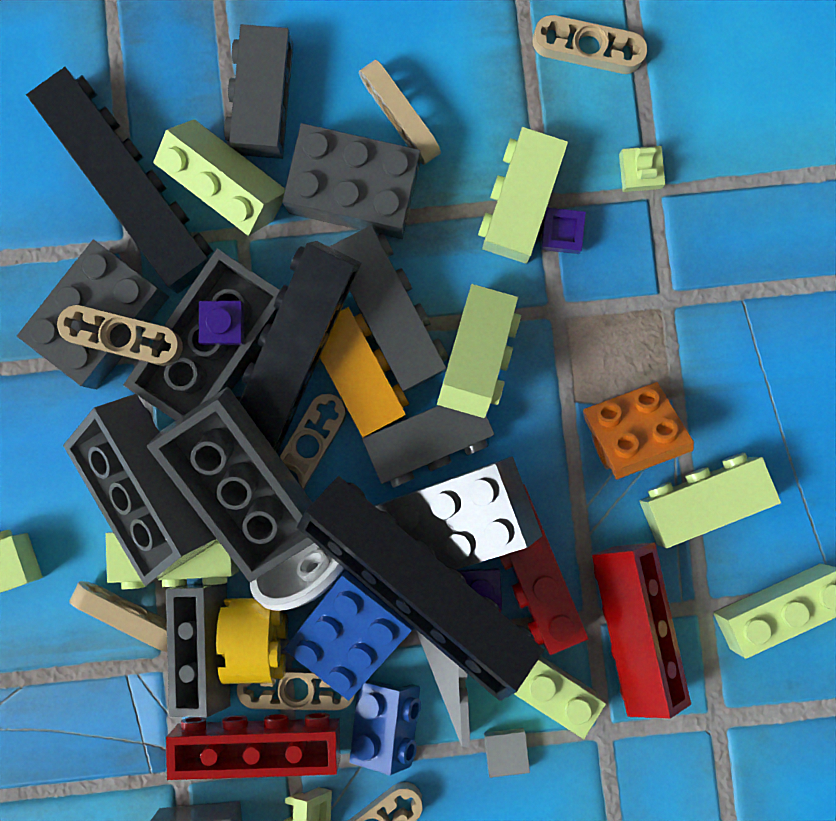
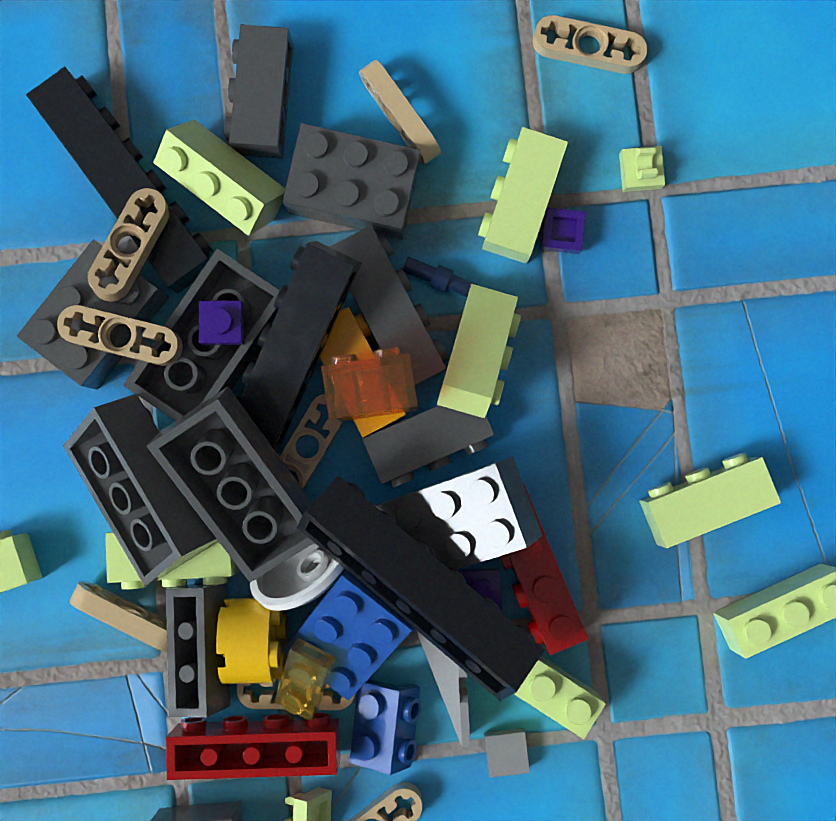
orange plate [583,382,694,480] -> none
red brick [592,542,691,719] -> none
none -> tan beam [88,188,169,302]
none -> clear yellow plate [275,638,335,721]
none -> clear orange brick [321,347,418,423]
none -> dark blue bar [403,257,481,297]

